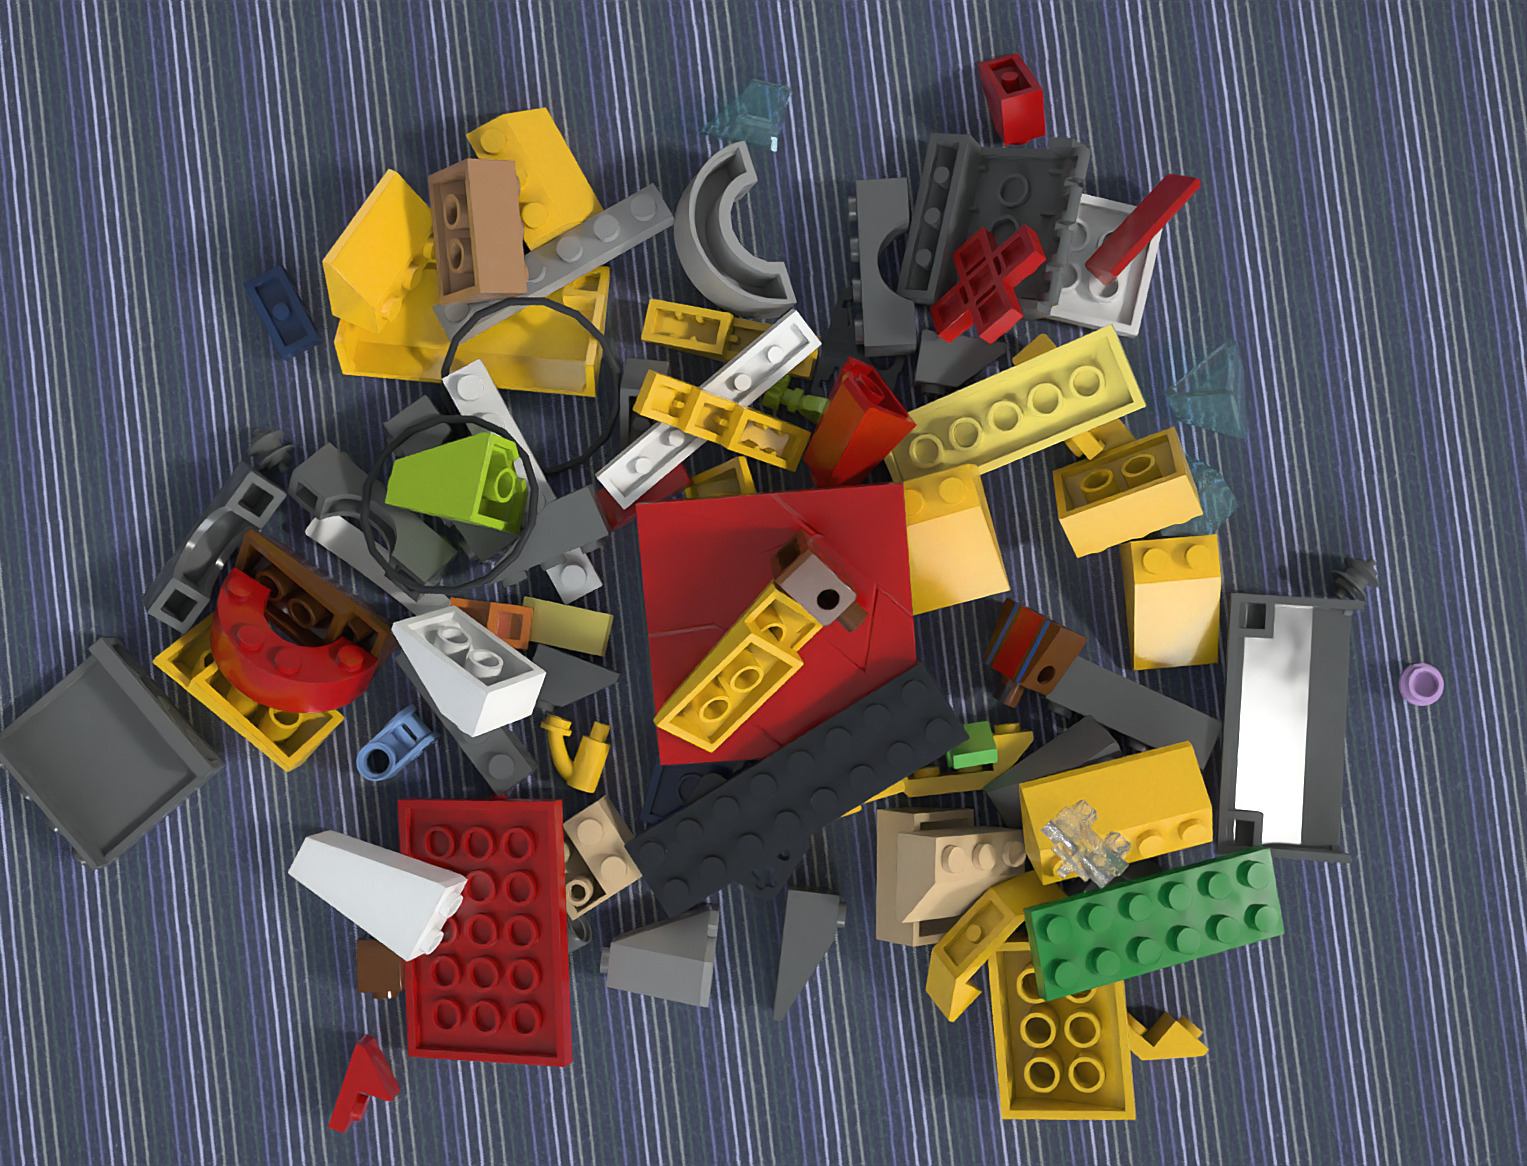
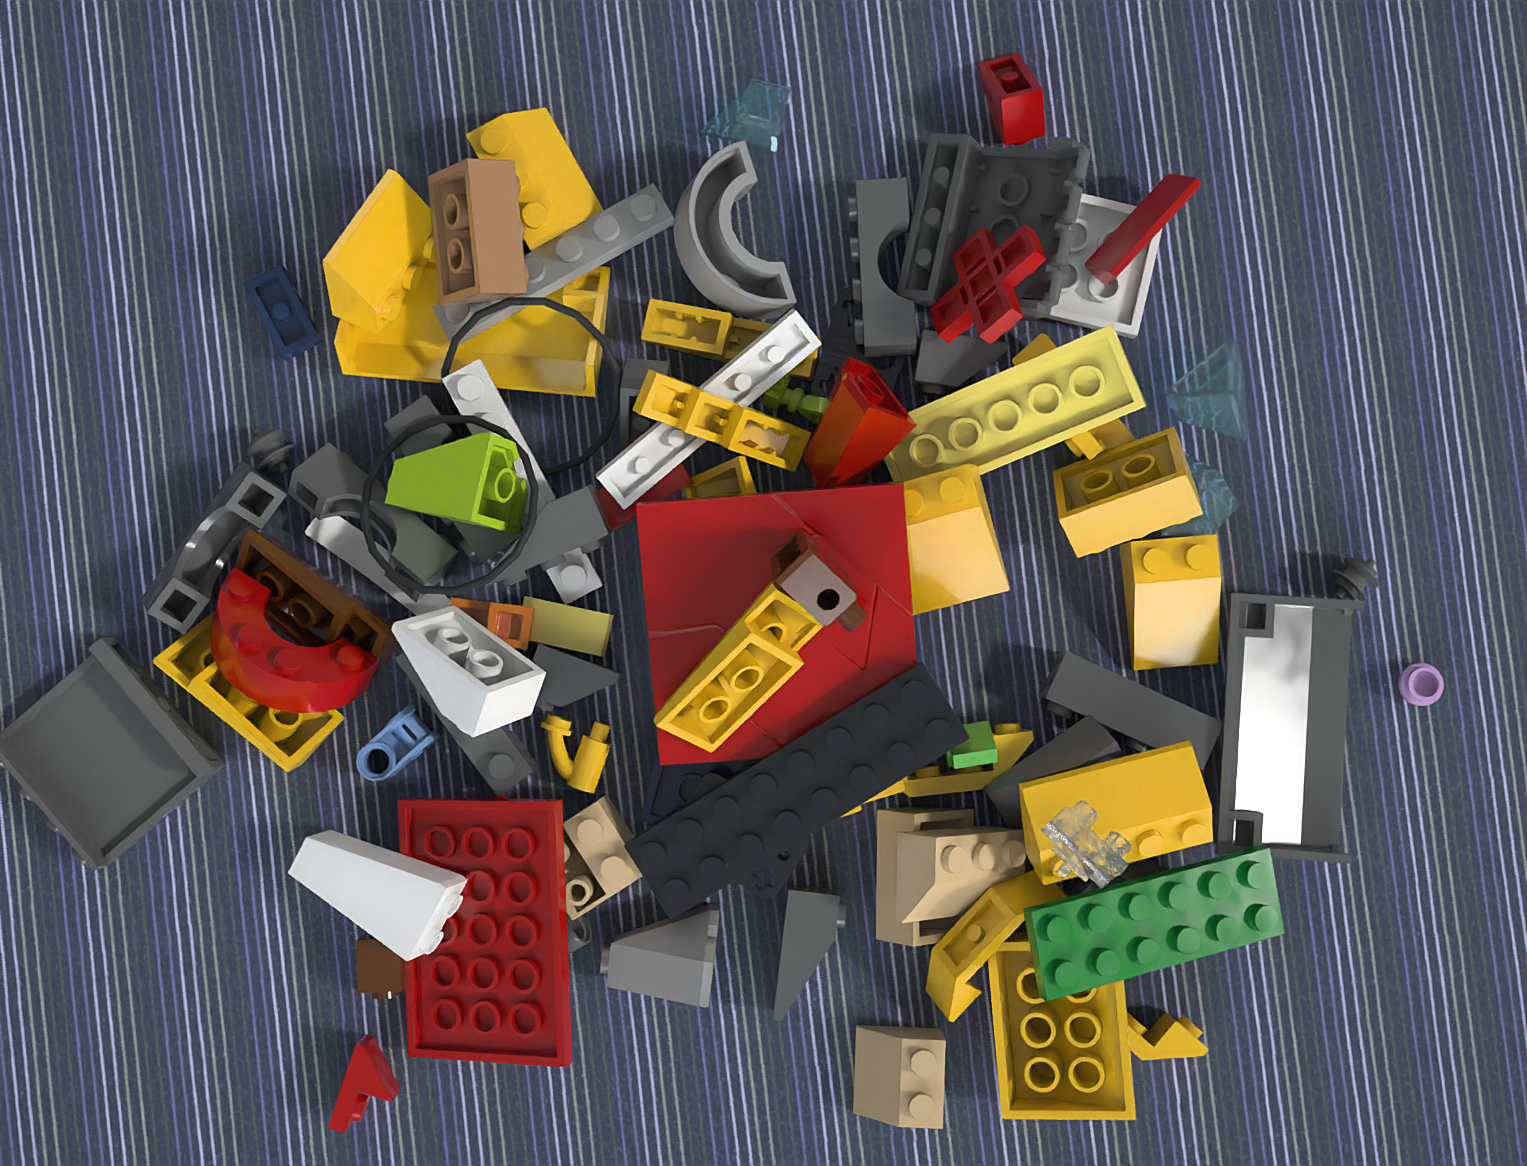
reddish brown torso [984,597,1087,708] -> none
none -> tan slope [853,1025,946,1129]

